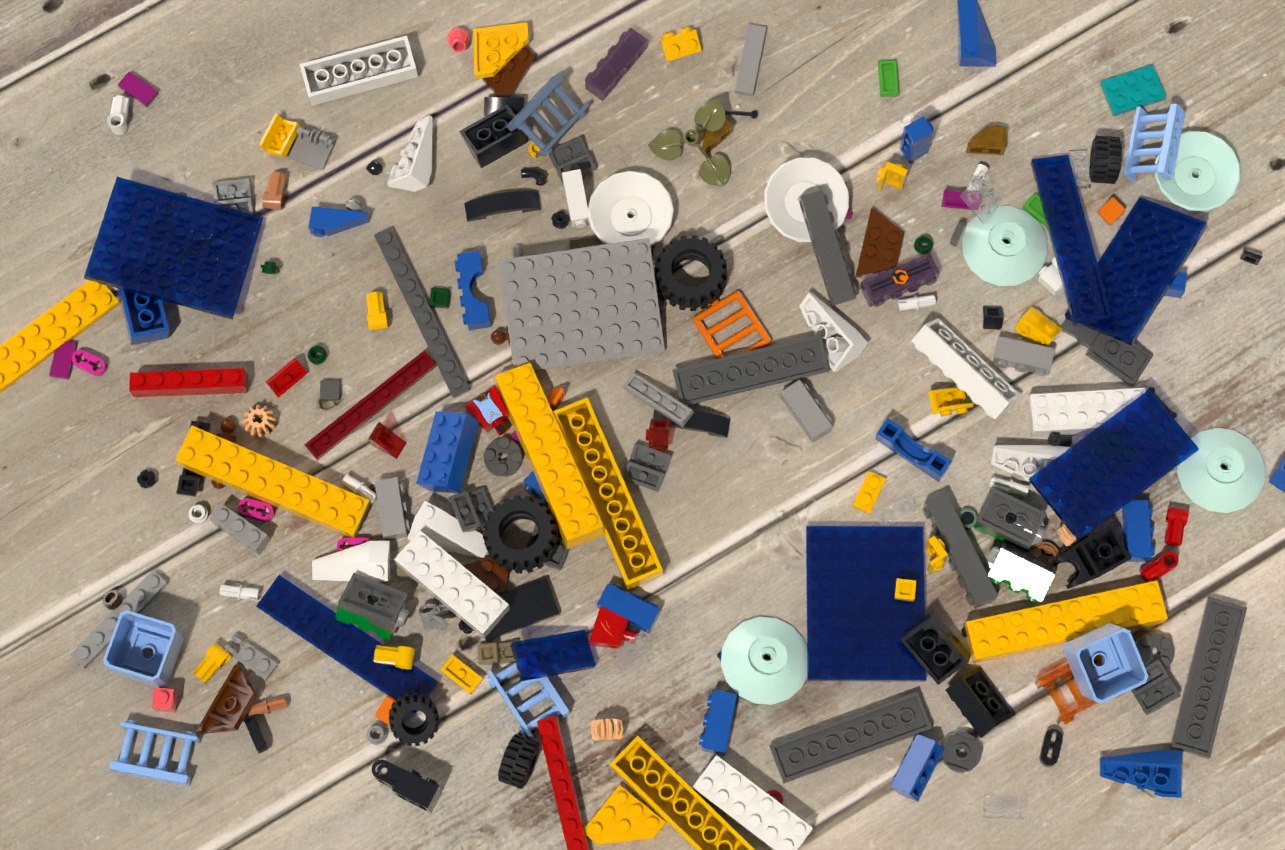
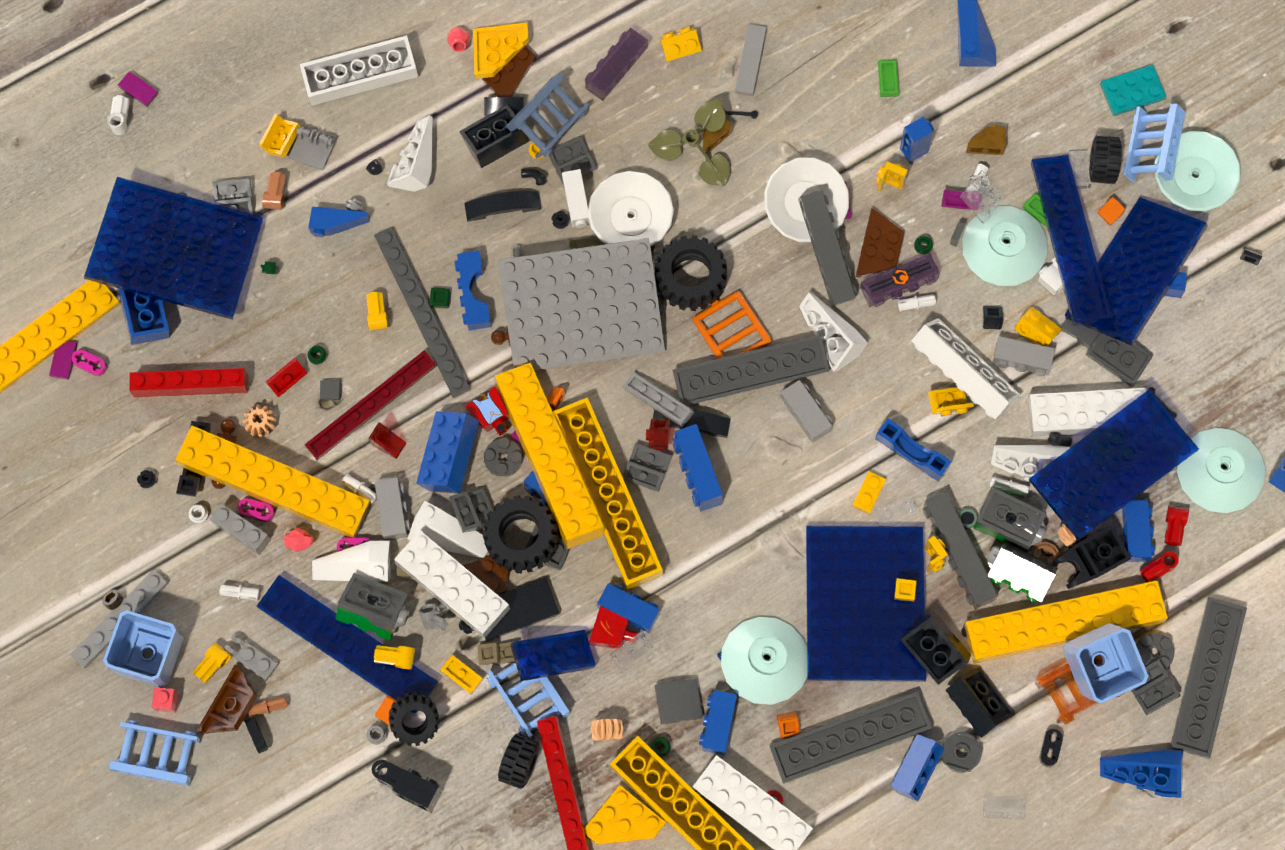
none -> coral rock [284,528,314,552]
none -> dark green plate [651,737,671,757]
none -> dark grey slope [655,679,703,724]
none -> blue brick [672,424,723,512]
none -> orange slope [777,712,800,738]

